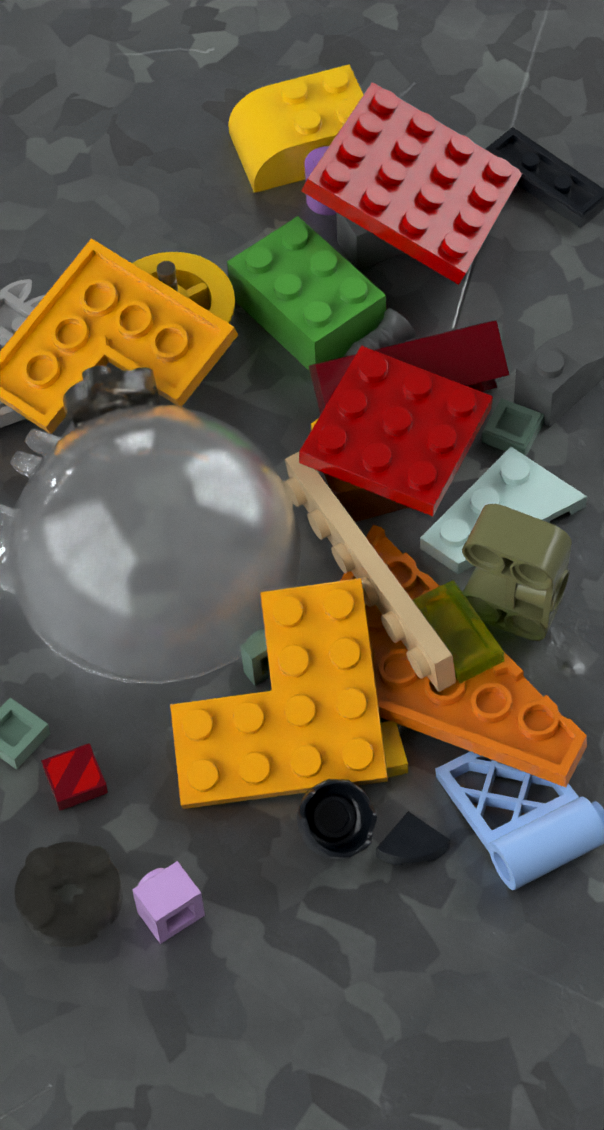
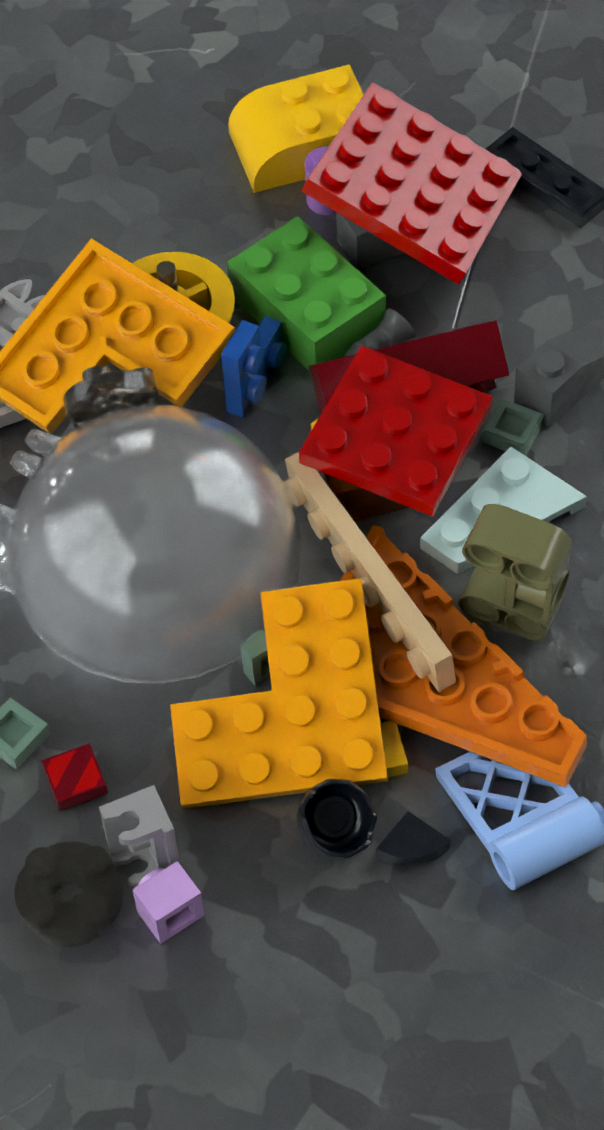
clear neon green tile [412,580,504,683] -> none
none -> light grey hinge [99,785,180,887]
none -> blue plate [221,316,287,418]

